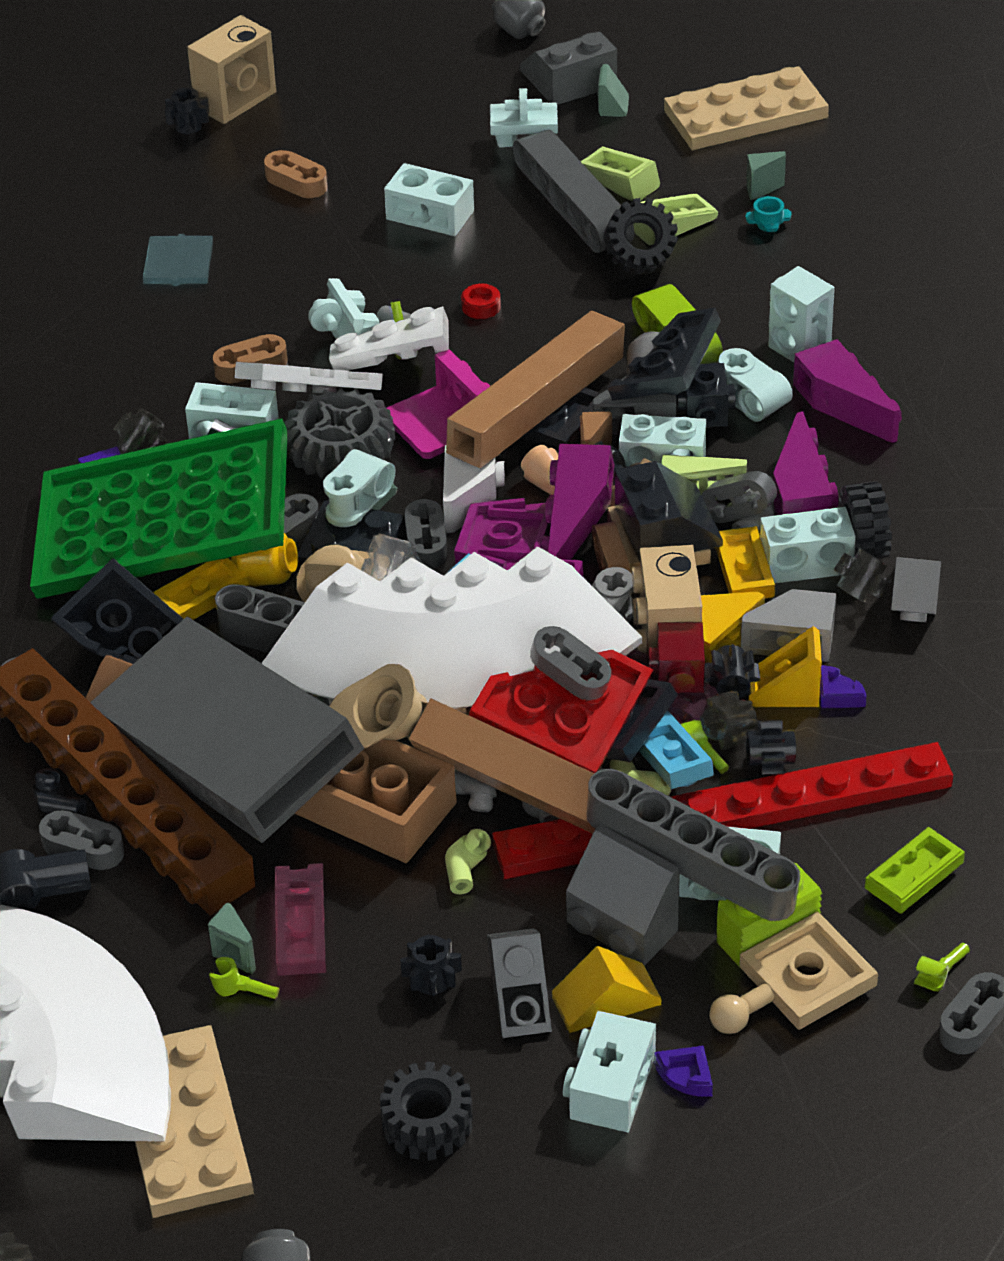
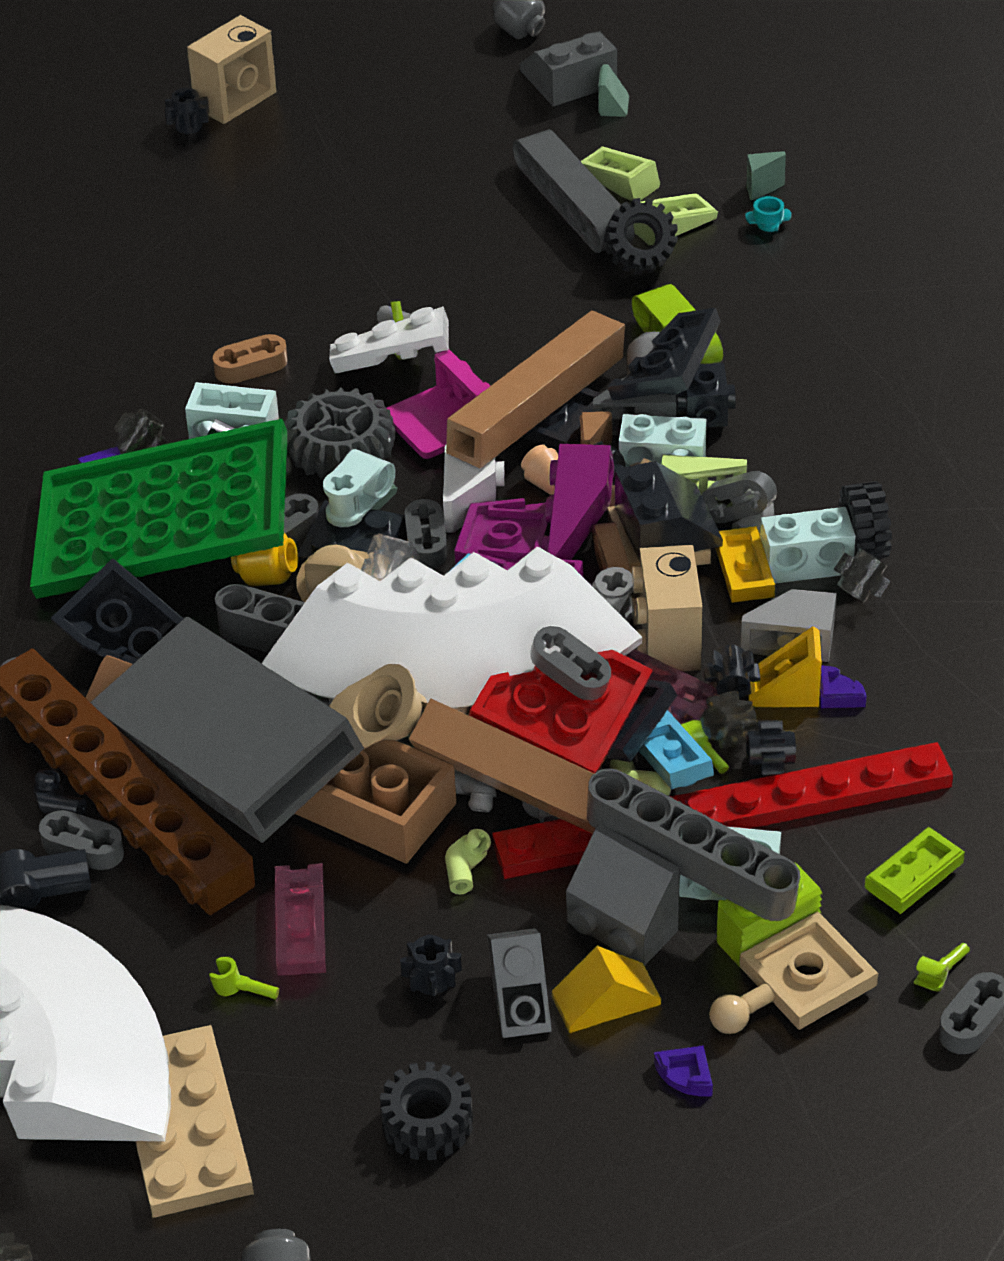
clear light blue piece [143,234,213,286] -> none
yellow plate [153,558,249,620] -> none
sand green slope [208,903,256,974] -> none
white wing [235,362,382,394] -> none
medium nougat beam [264,150,328,198] -> none
light aqua hips [308,278,379,339] -> none
light aqua brick [384,163,474,236] -> none
red tile [461,283,501,319] -> none
light aqua hips [490,89,558,147] -> none
light aqua brick [563,1011,656,1133] -> none
dark red brick [649,622,705,693] -> none
tan plate [664,66,829,150] -> none
yellow slope [701,592,765,663] -> none
light aqua piece [718,348,793,422] -> none
light aqua brick [768,266,835,362] -> none
magenta slope [773,412,839,515] -> none
magenta slope [793,339,902,443] -> none
light grey slope [891,557,941,622] -> none

